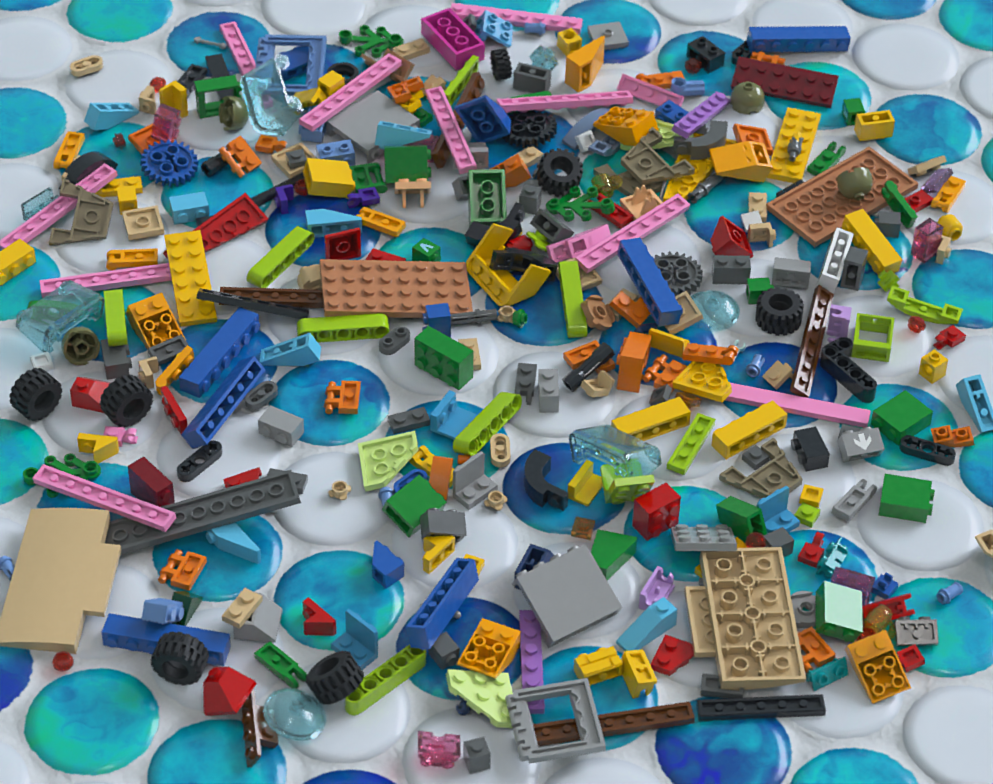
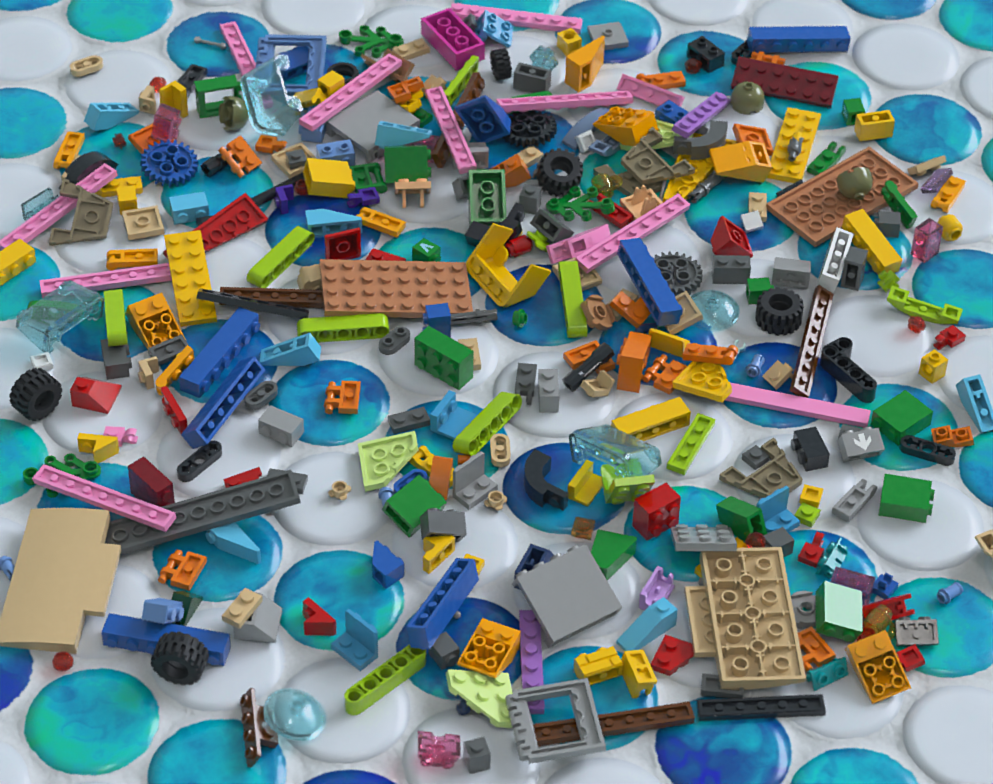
olive cylinder [61,326,100,366] -> none
black tyre [100,375,153,427] -> none
red slope [203,666,257,716] -> none
black tile [205,53,232,101] -> none
green hinge [254,641,307,690] -> none
black tyre [305,651,364,705] -> none
black arch [490,247,558,281] -> none
tan plate [497,306,516,323] -> none
medium blue pin [524,22,546,35] -> none
dark grey plate [649,384,672,406] -> none
medium blue piece [670,77,705,97] -> none
clear orange plate [675,392,702,409] -> none
yellow brick [711,400,788,460] -> none
tan bracket [747,222,776,247] -> none
lavender hinge [827,304,852,343] -> none
lime window [851,313,894,362] -> none
red plate [905,189,933,212] -> none
tan bracket [931,233,952,265] -> none

